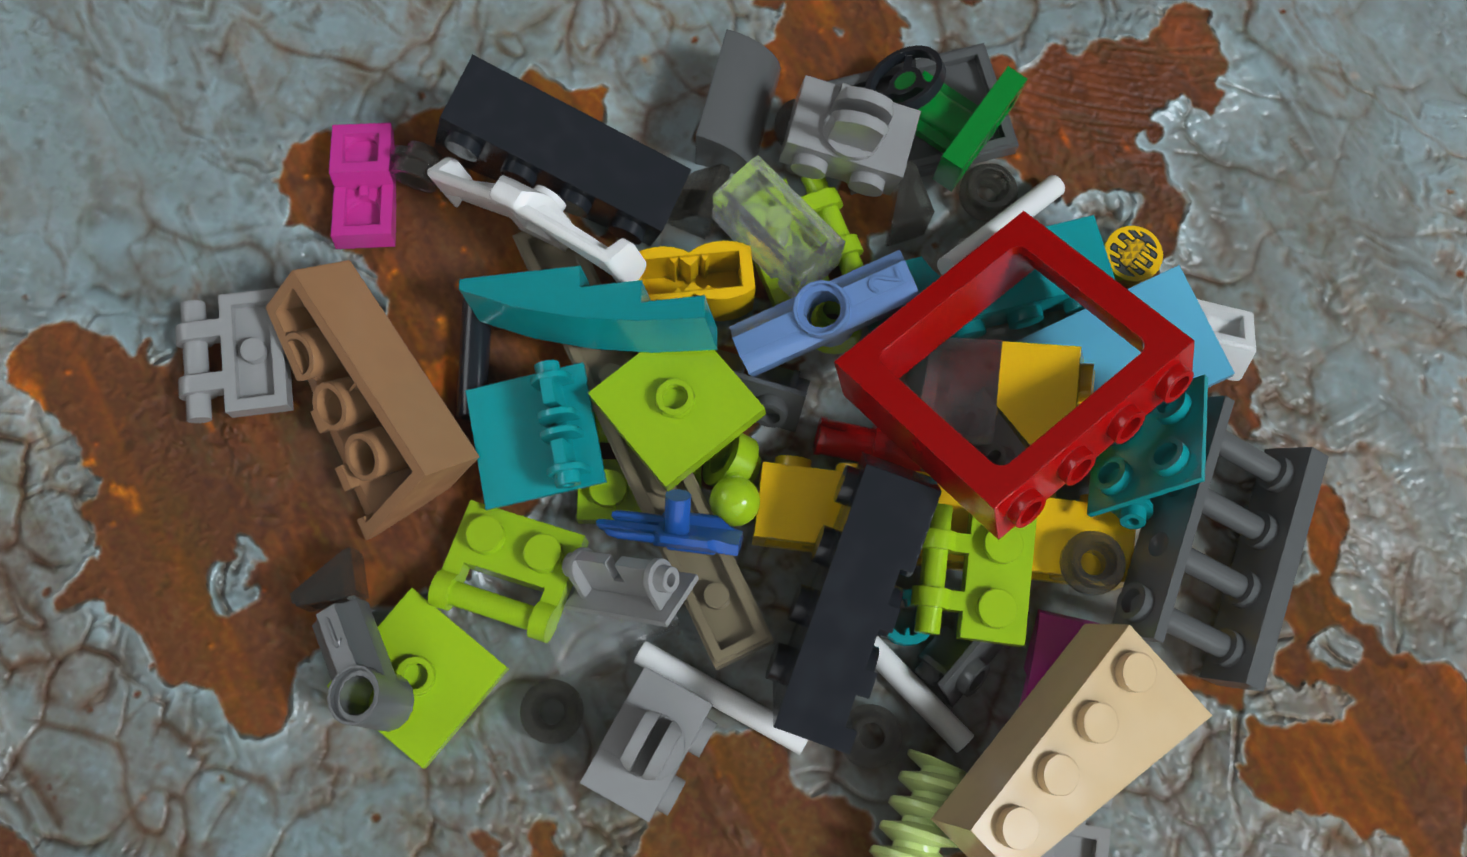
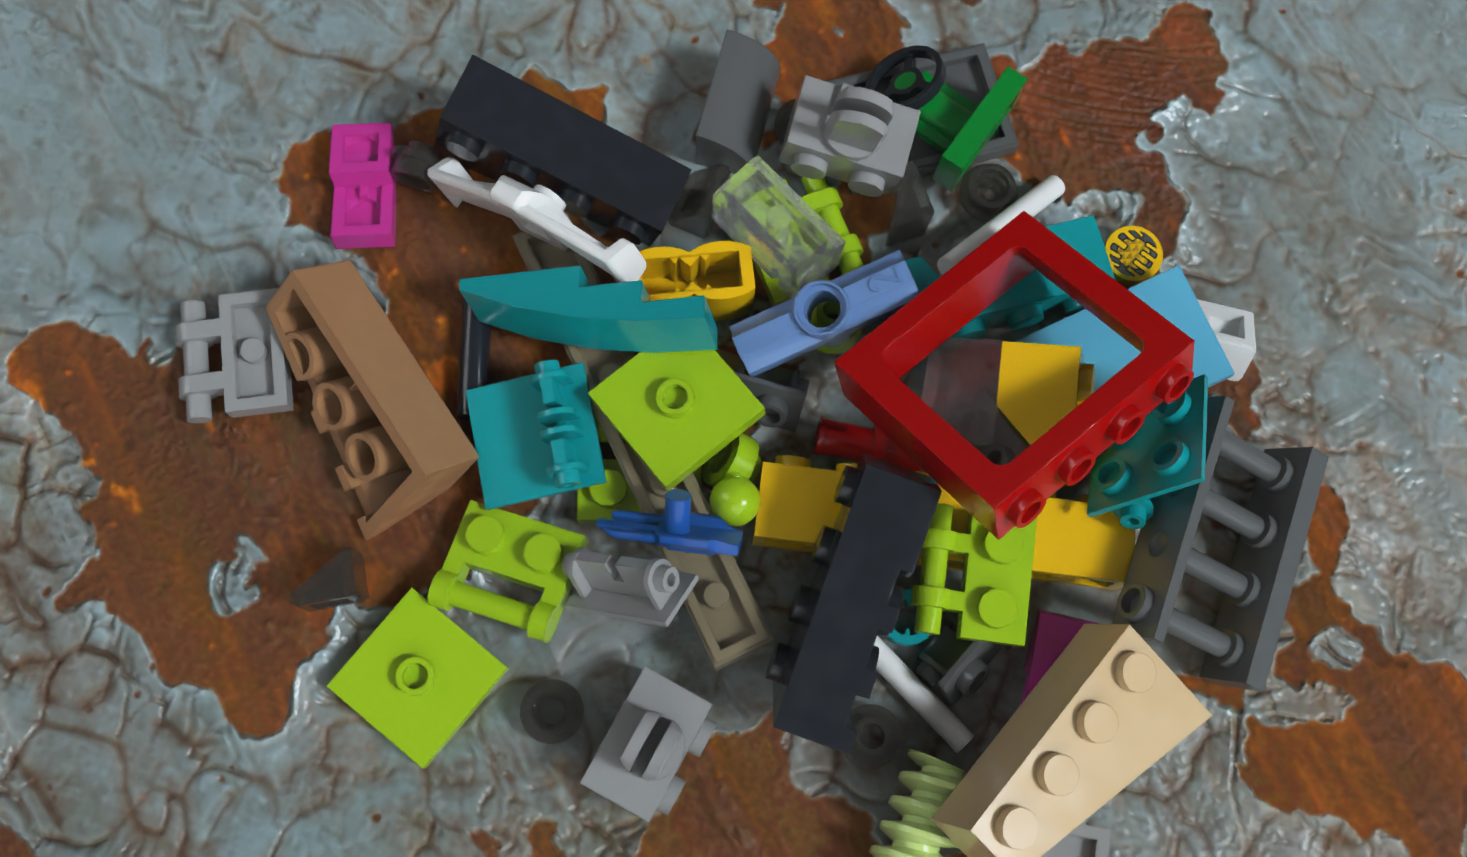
dark grey piece [312,598,414,732] -> none
white bar [634,641,808,755] -> none
clear smoke plate [1059,531,1126,596] -> none

